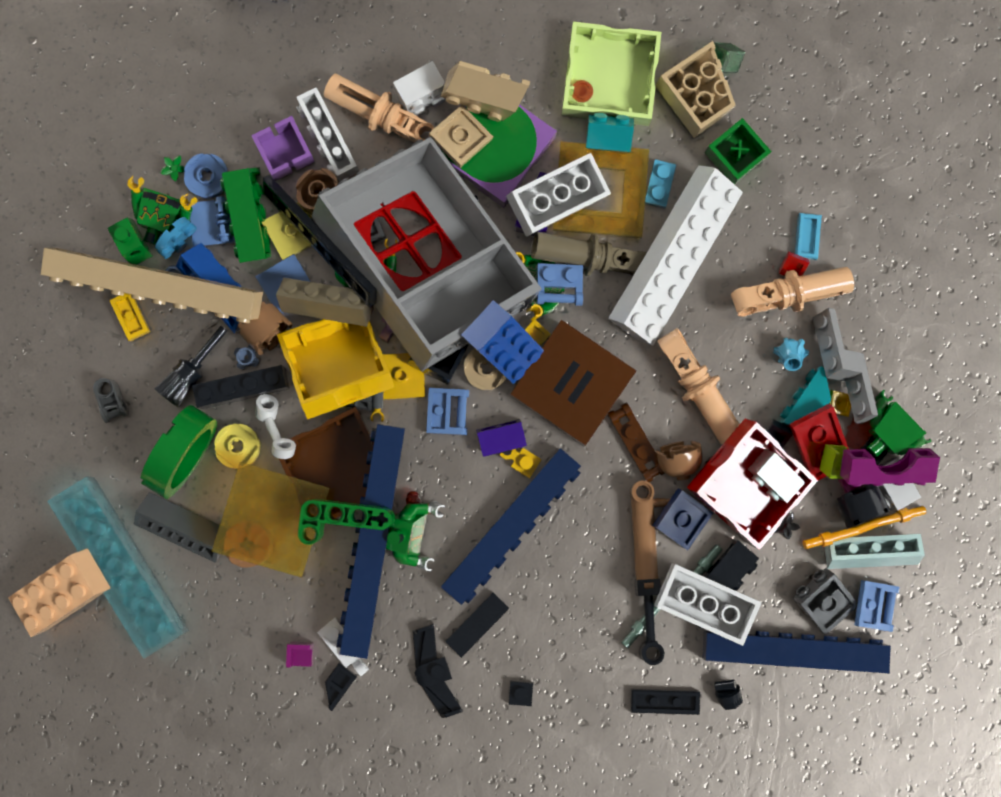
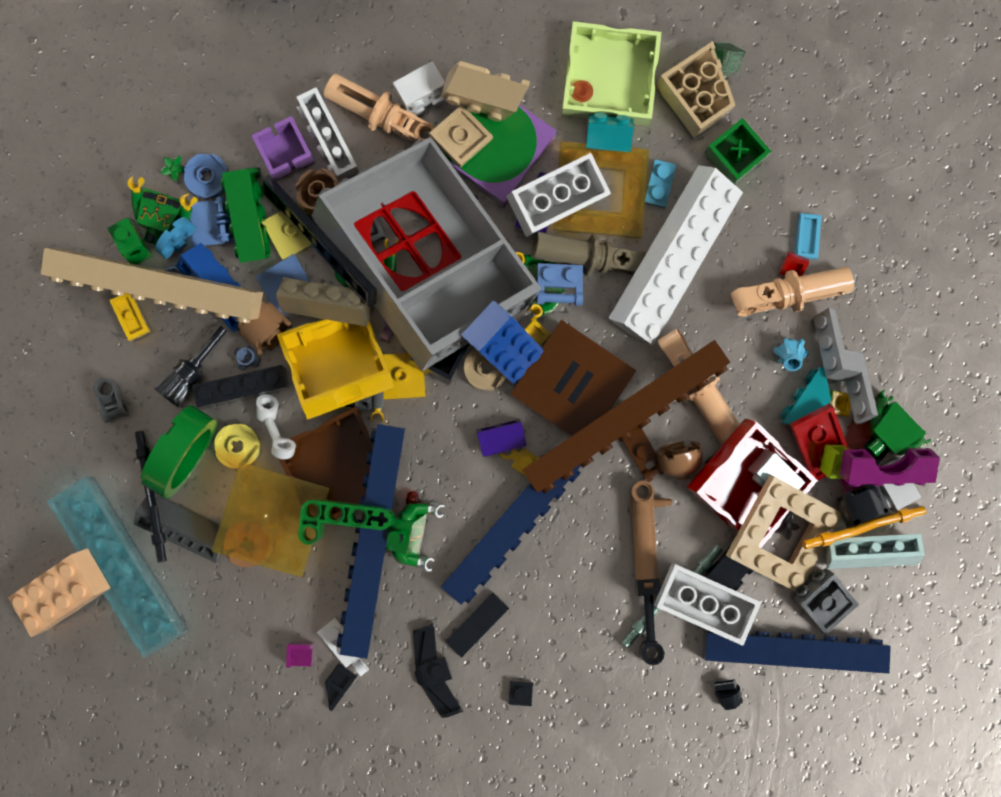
medium blue plate [426,388,469,435] -> none
black tile [630,689,700,715] -> none
dark blue plate [652,488,713,550] -> none
black plate [766,419,793,449] -> none
medium blue plate [854,580,900,632] -> none
none -> black bar [135,431,167,563]
none -> reddish brown brick [522,340,731,494]
none -> tan plate [726,474,841,592]

